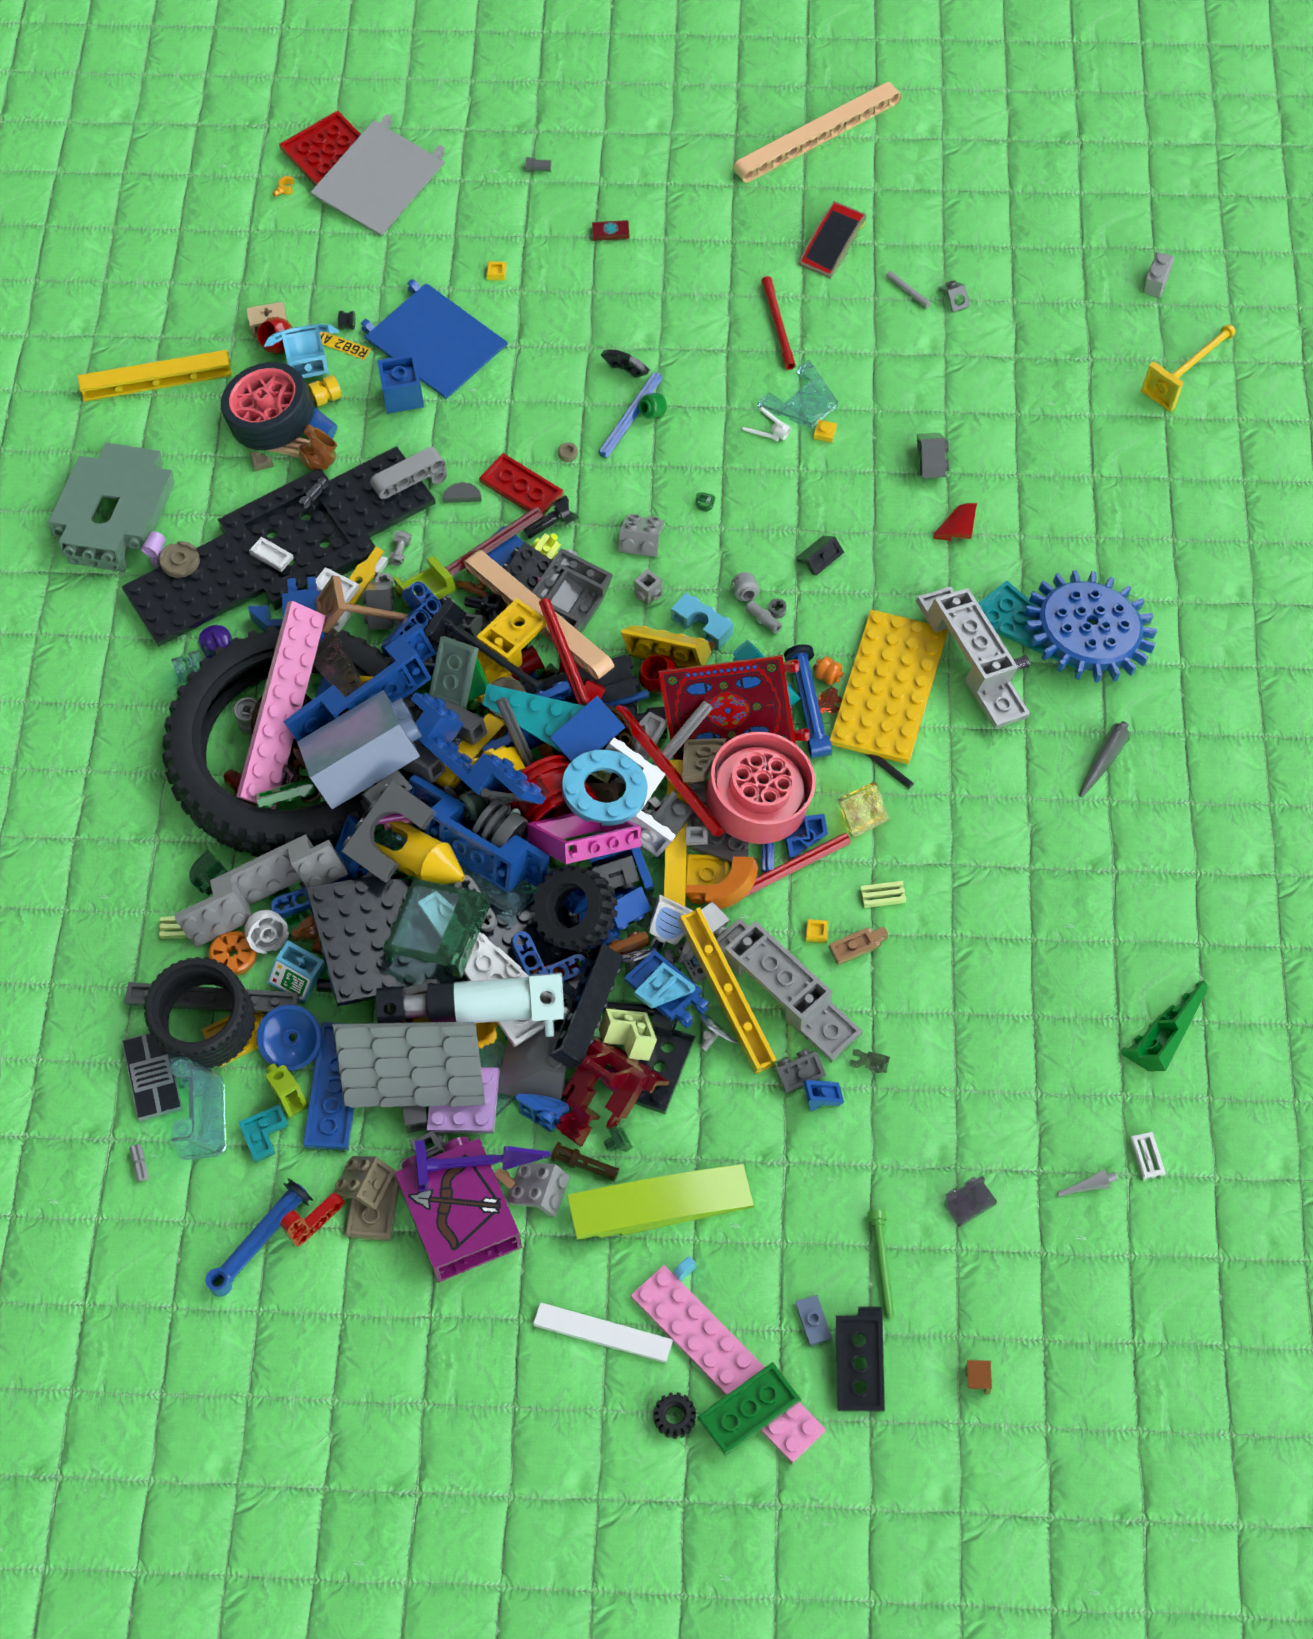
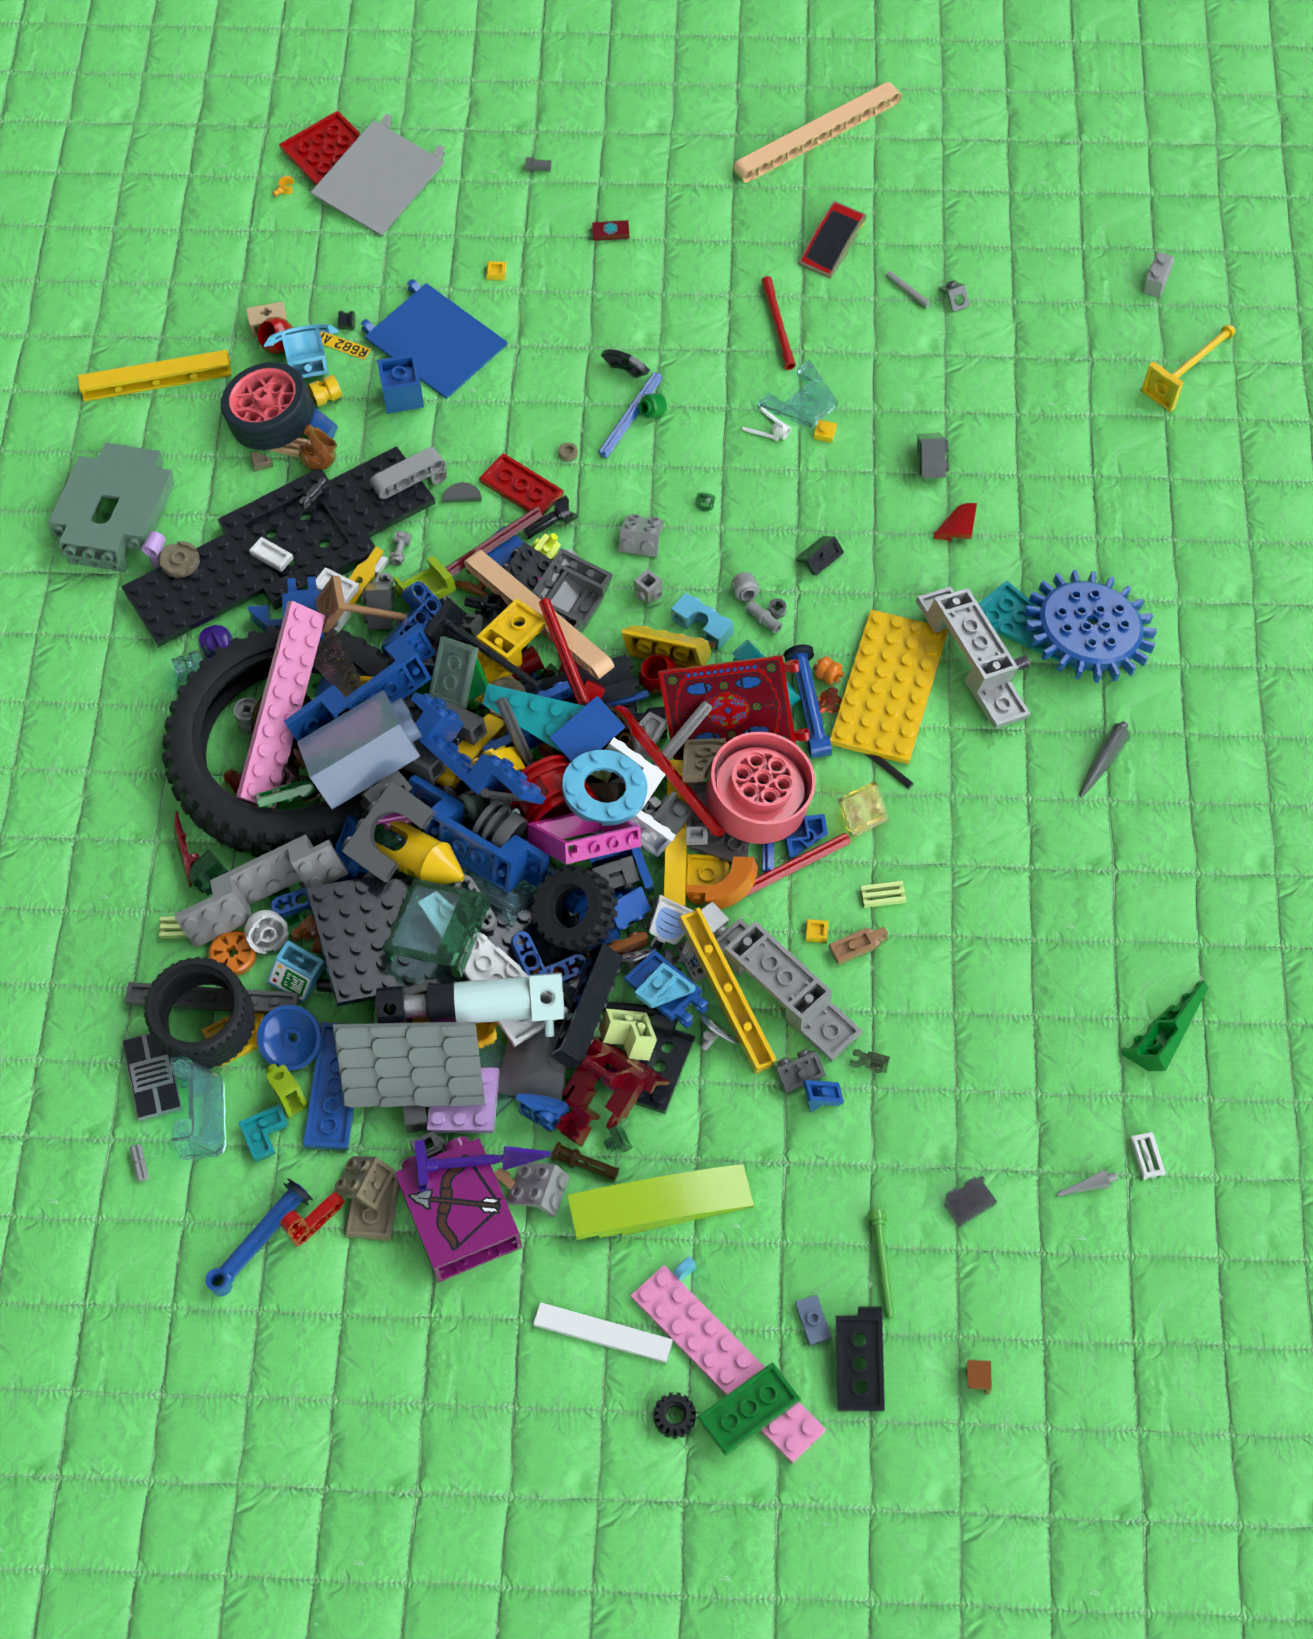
none -> dark red piece [174,811,200,888]

